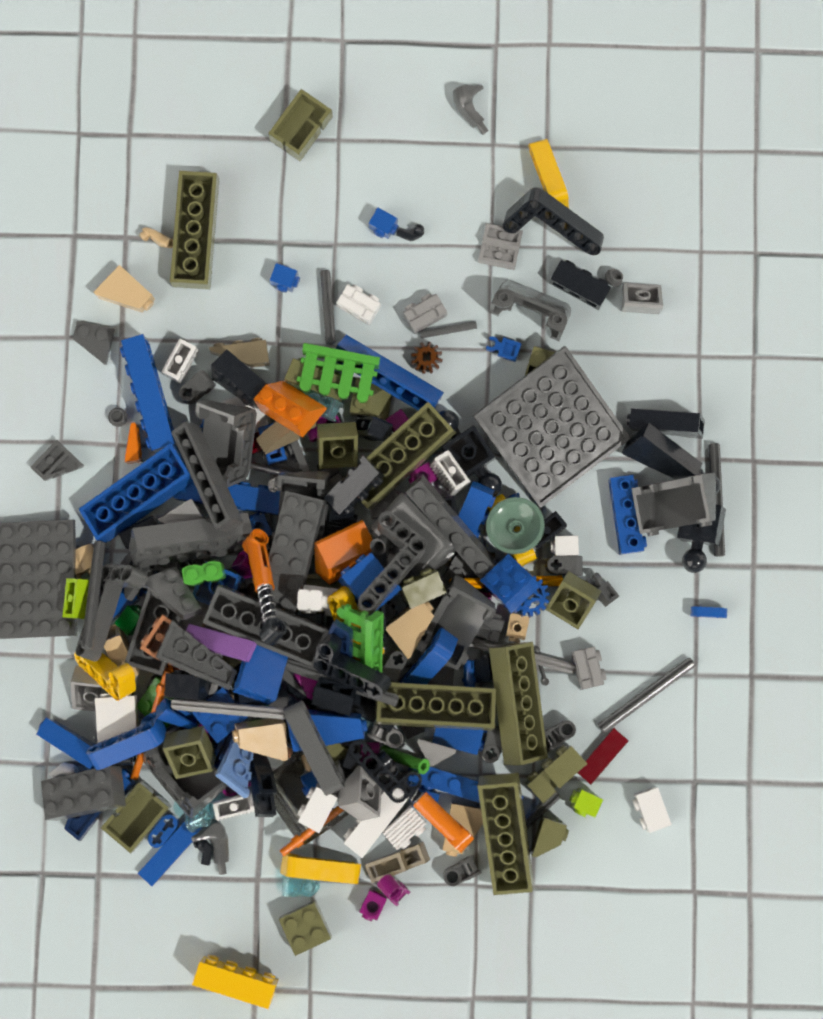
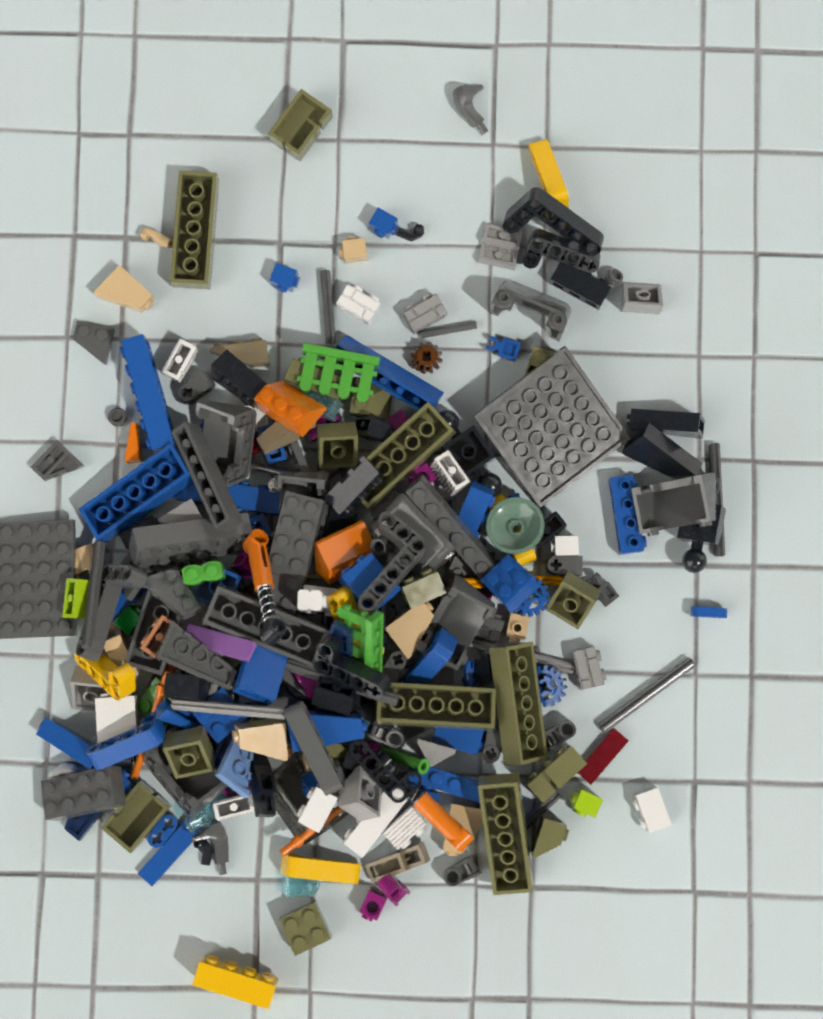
none -> tan brick [339,236,368,264]
none -> black beam [522,229,601,273]
none -> blue gear [537,665,568,708]

